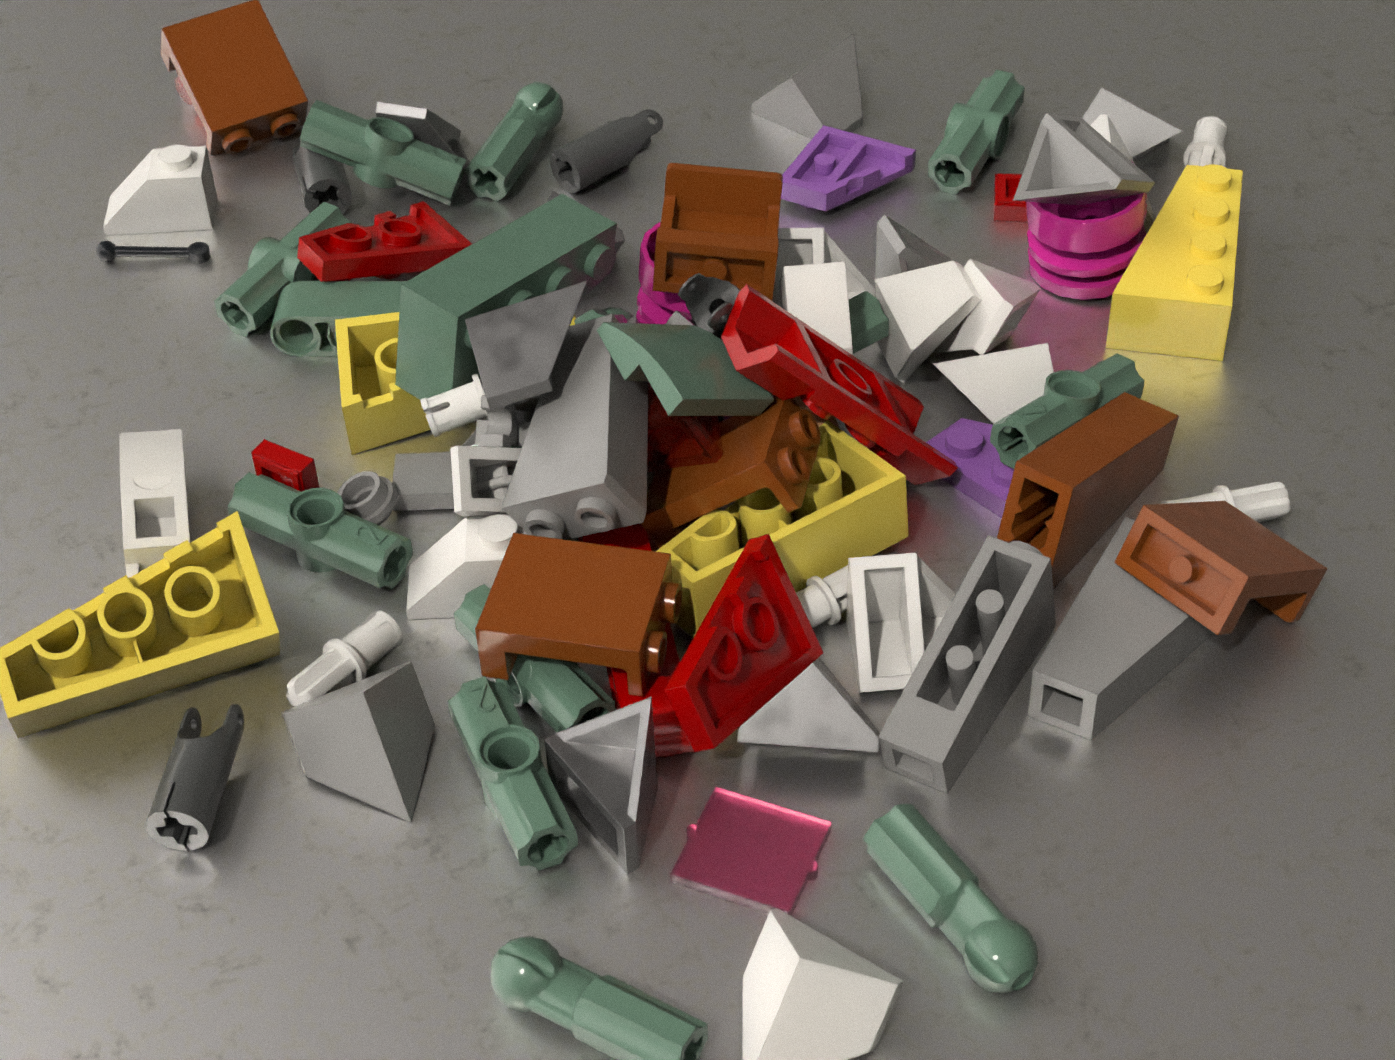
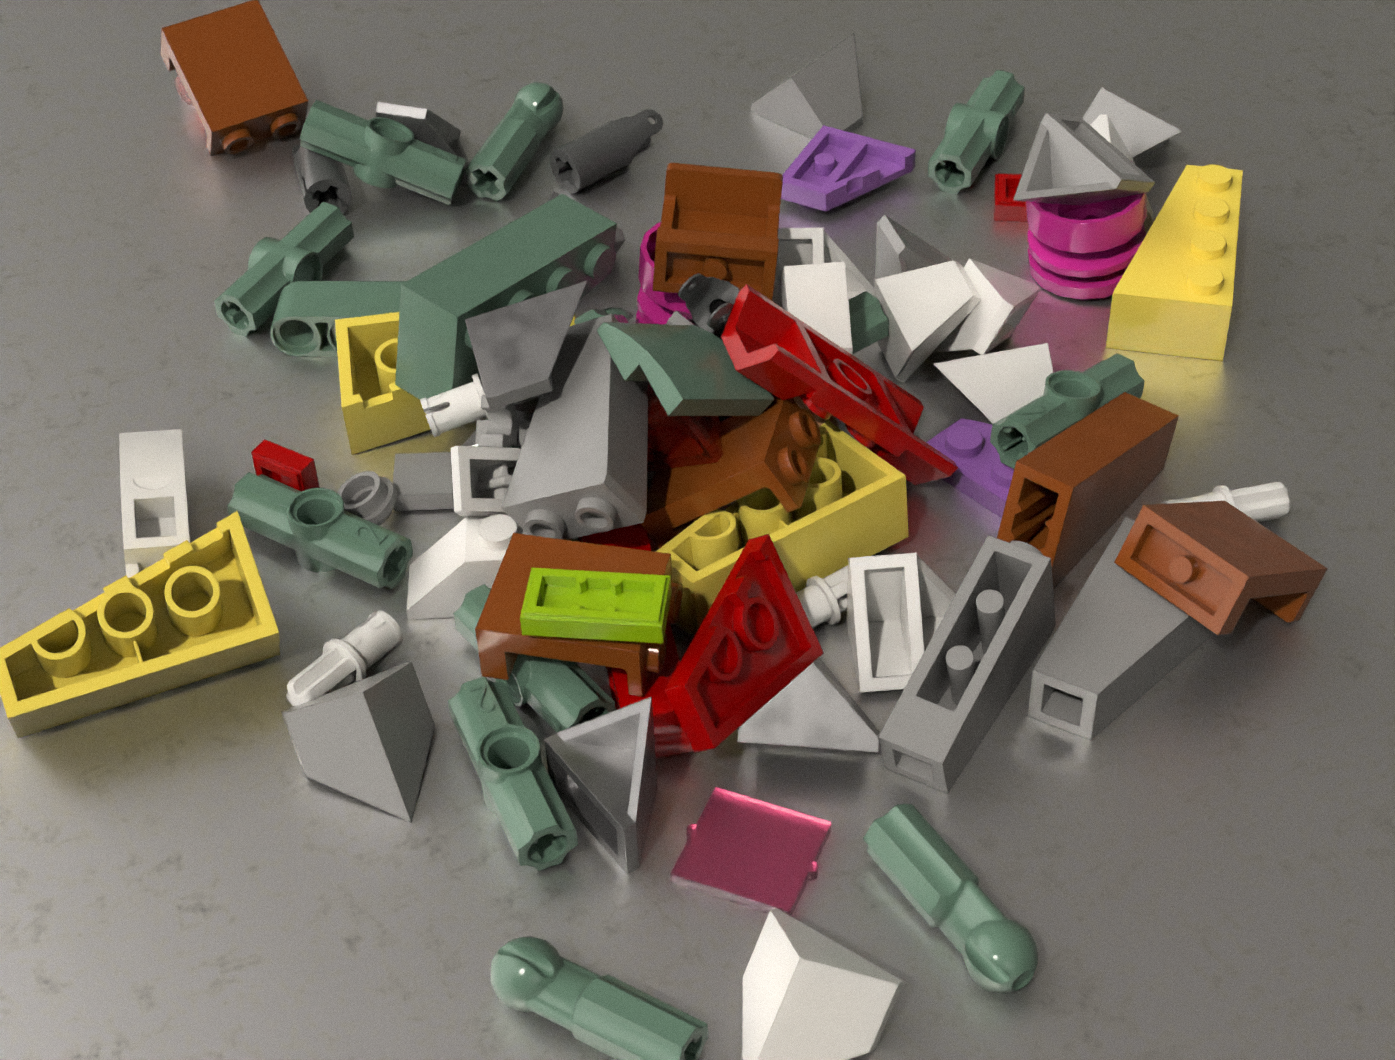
black hinge [96,240,211,264] -> none
white slope [103,144,218,236] -> none
dark grey piece [145,704,244,851] -> none
red wing [297,201,472,282] -> none
white axle [1183,116,1228,167] -> none
none -> lime plate [520,567,672,644]

